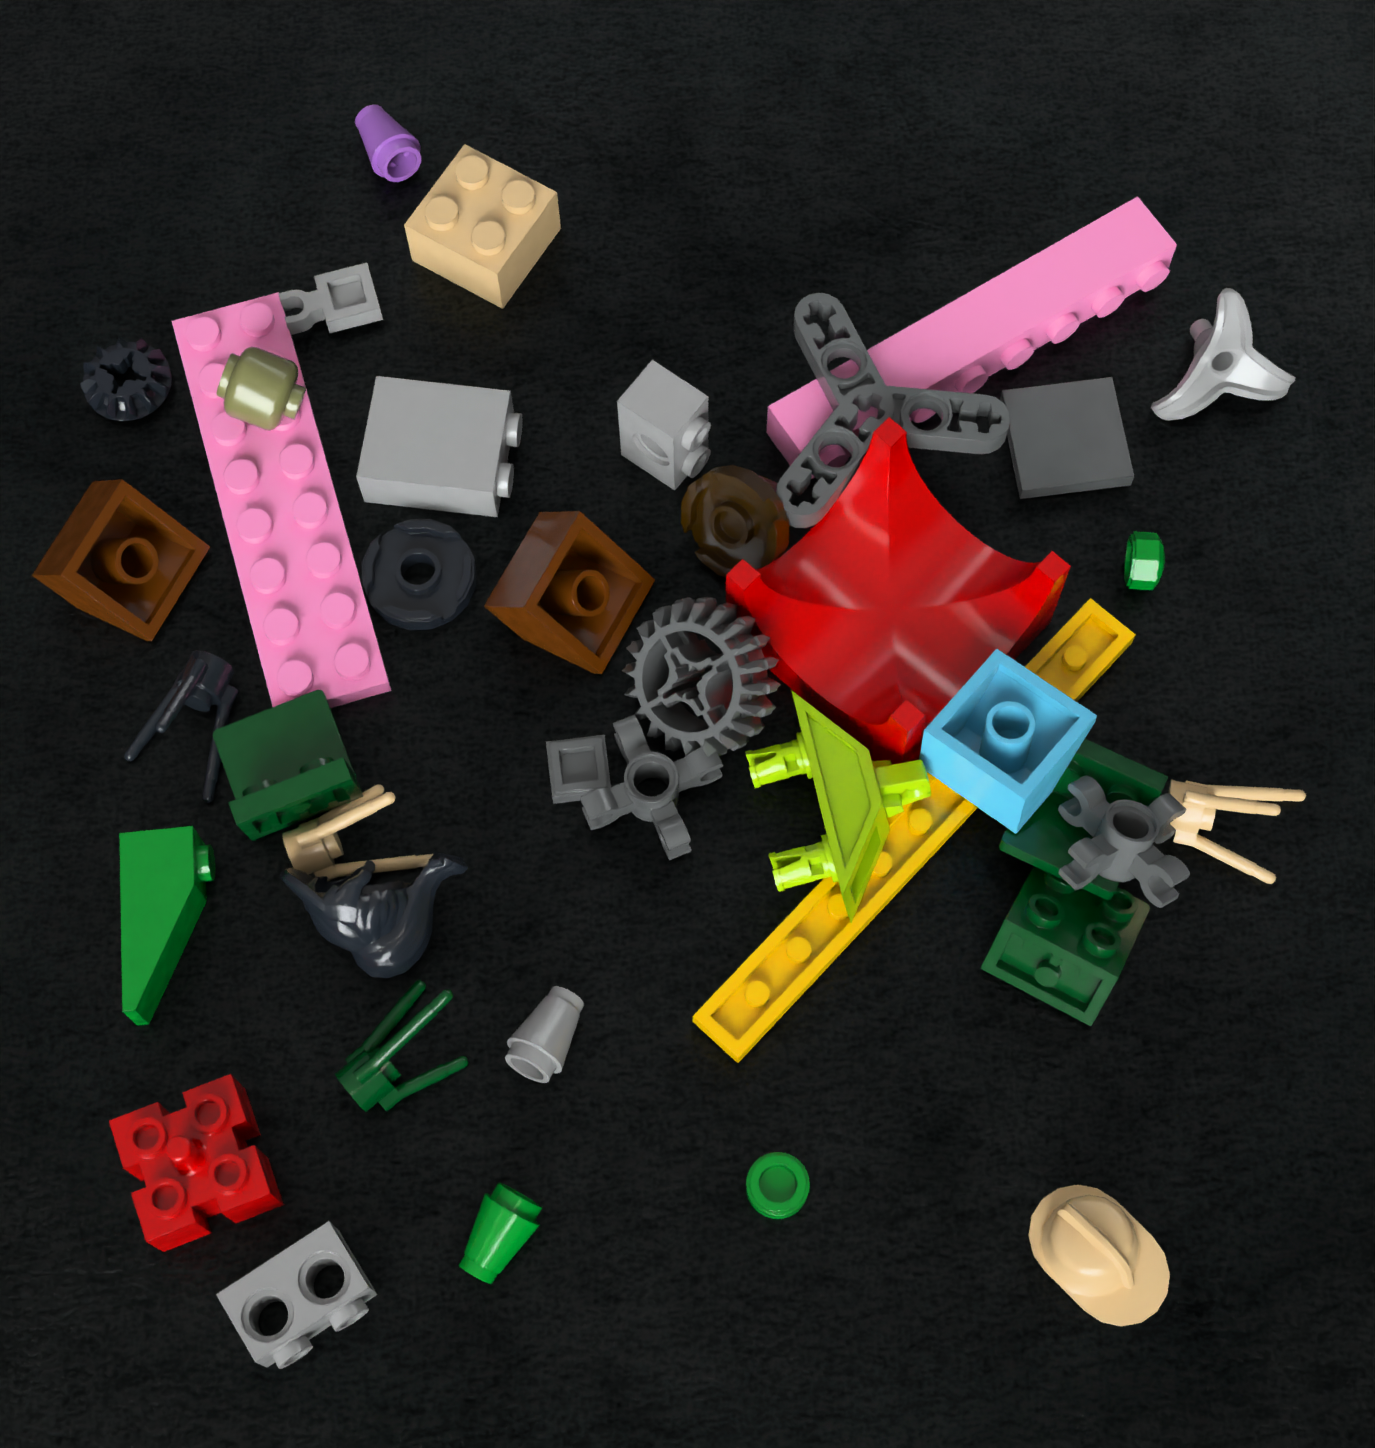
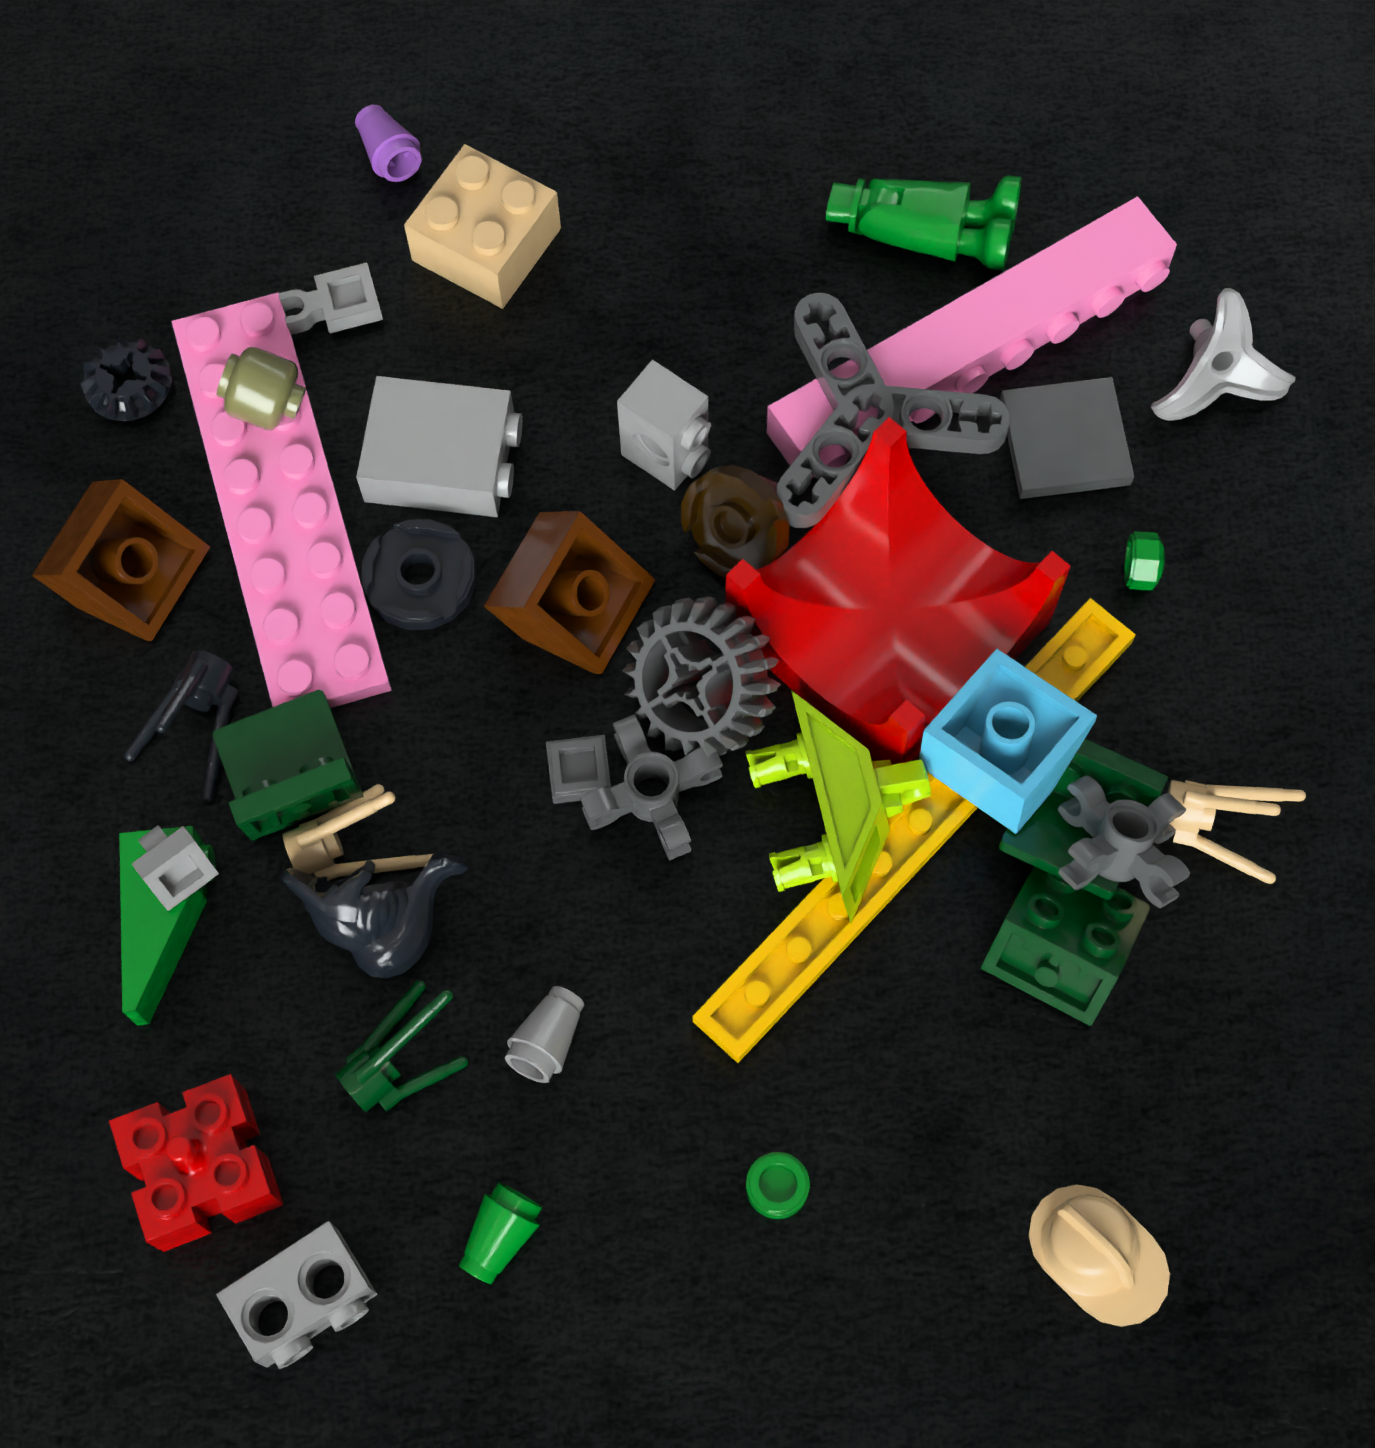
none -> light grey tile [132,826,219,911]
none -> green piece [826,175,1022,271]

